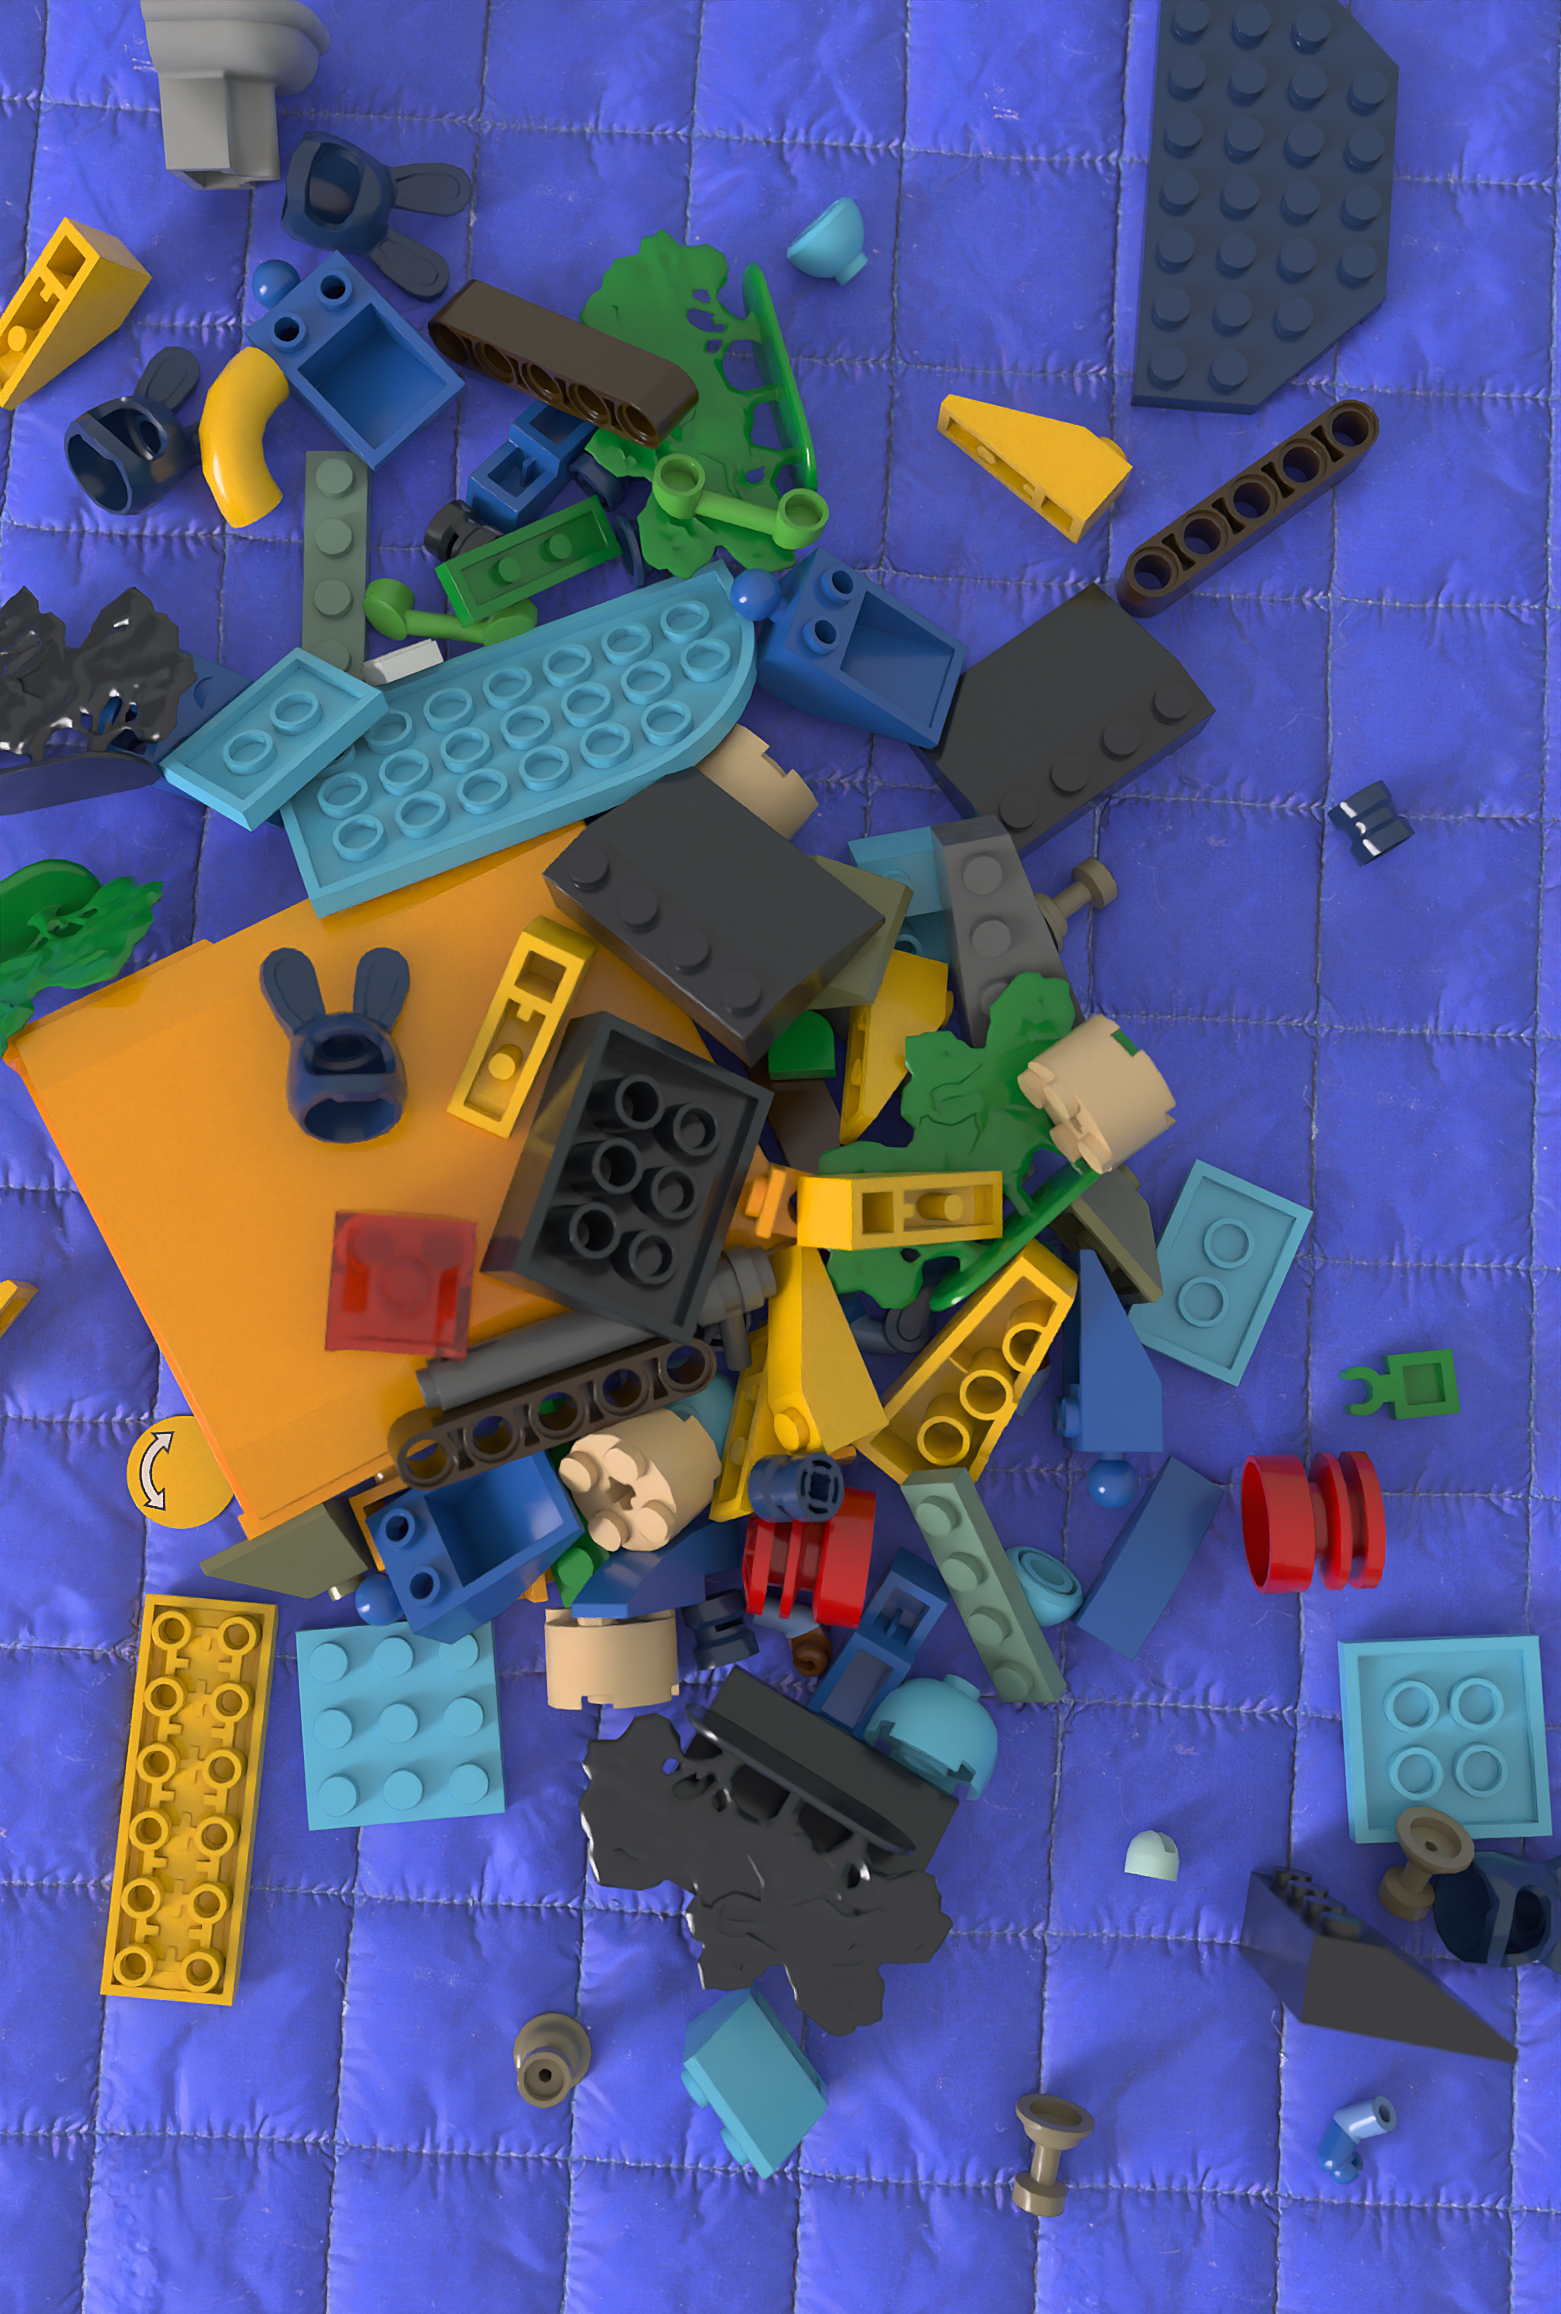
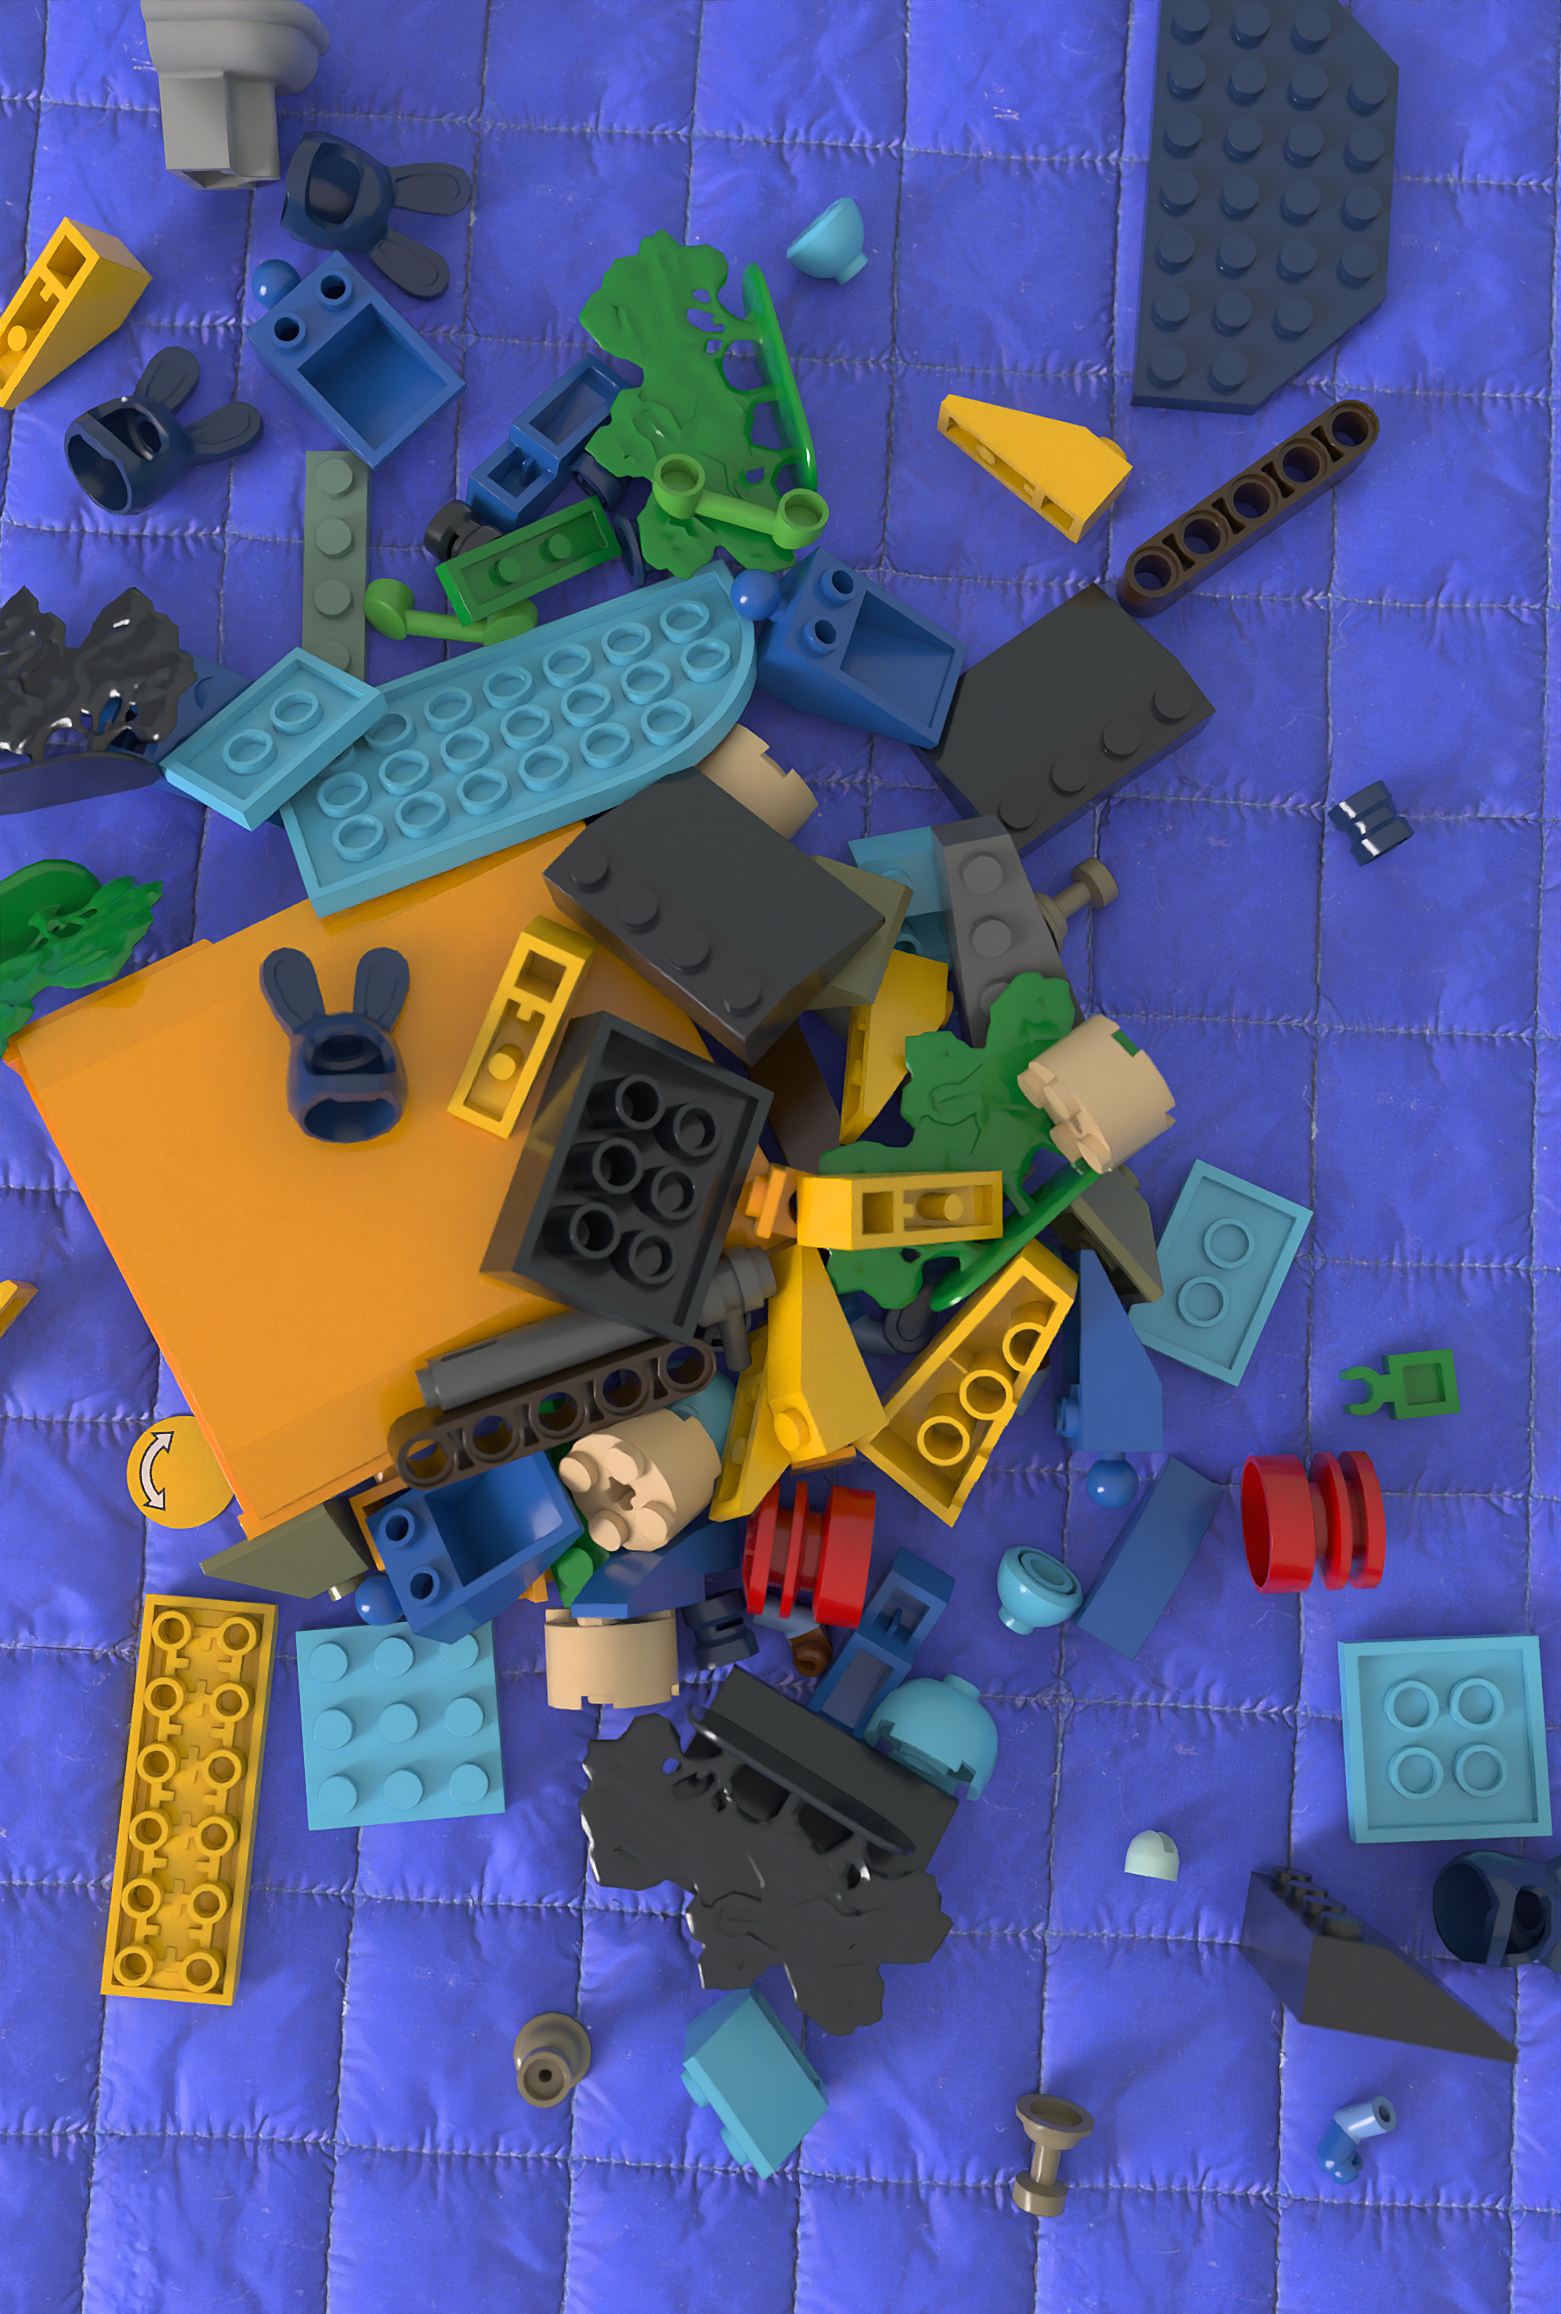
yellow cylinder [199,346,290,528] -> none
clear red slope [324,1209,479,1362] -> none
white tile [360,639,444,687] -> none
dark brown beam [427,279,699,449] -> none
dark blue wheel [748,1453,844,1522] -> none
green tile [768,1010,836,1080] -> none
sand green plate [900,1467,1067,1703] -> none
dark tan piece [1378,1806,1474,1921] -> none

